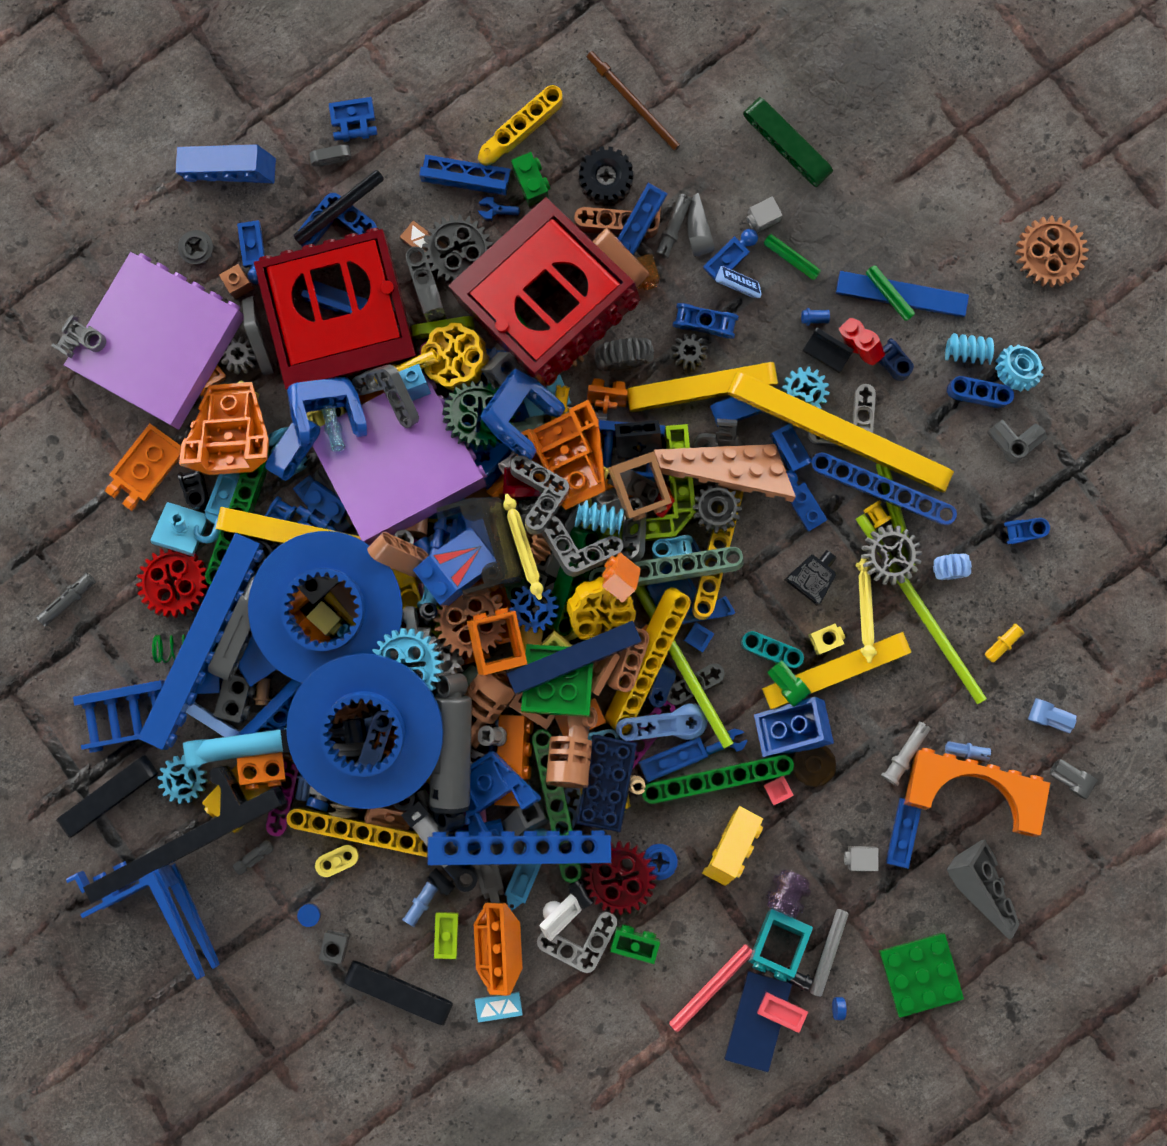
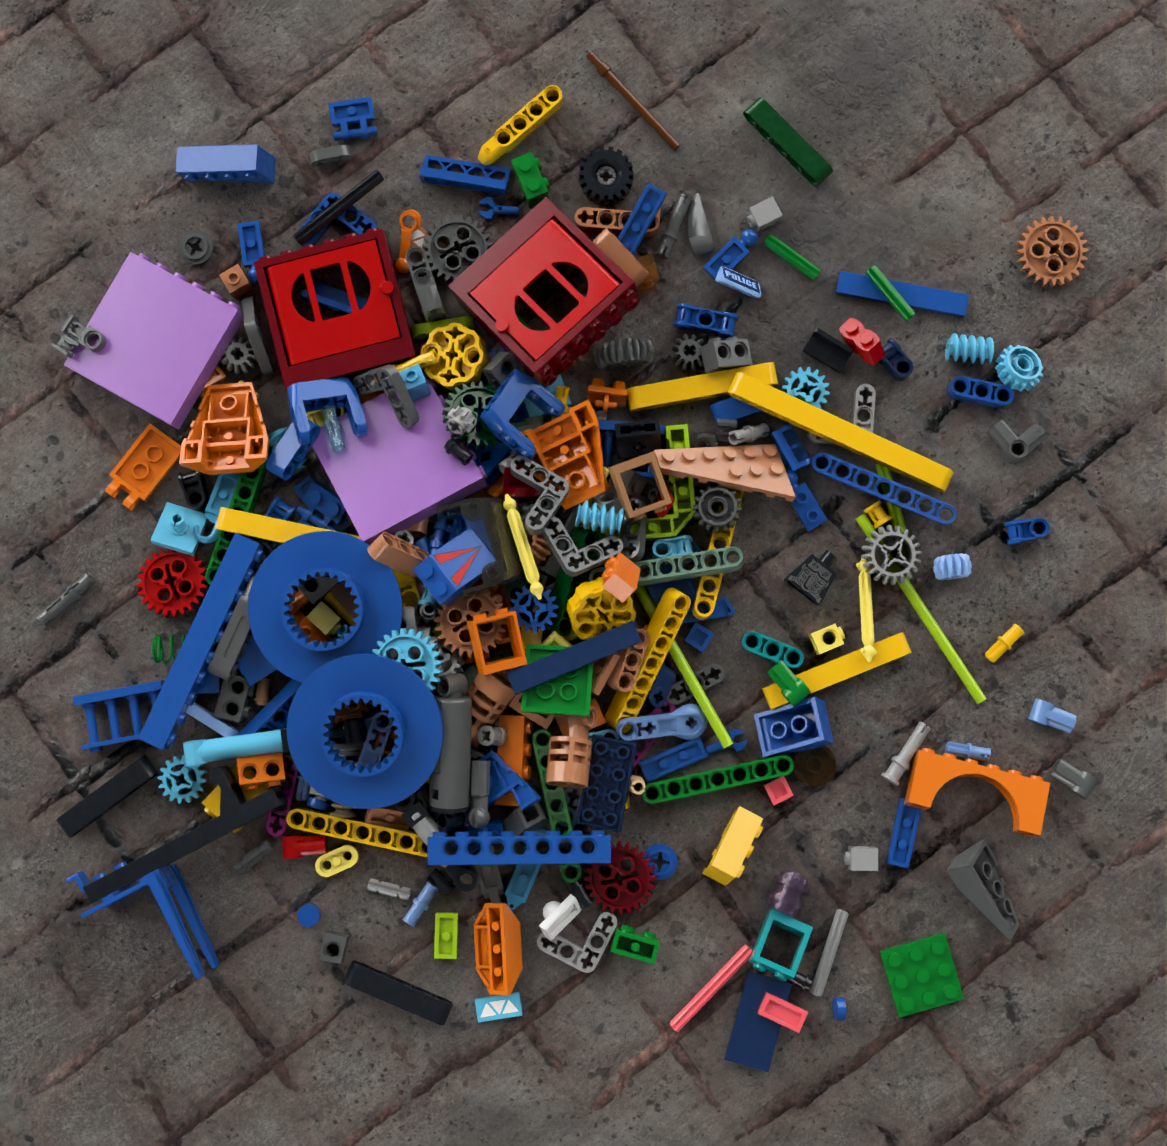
blue pin [801,308,830,326] -> none
none -> red piece [282,834,328,859]
none -> light grey axle [367,878,411,900]
none -> orange piece [395,209,422,274]
none -> black pin [444,438,474,466]
none -> light grey gear [446,406,475,435]
none -> dark grey piece [468,761,491,829]
none -> dark grey brick [700,336,753,373]
none -> light grey pin [728,423,770,445]

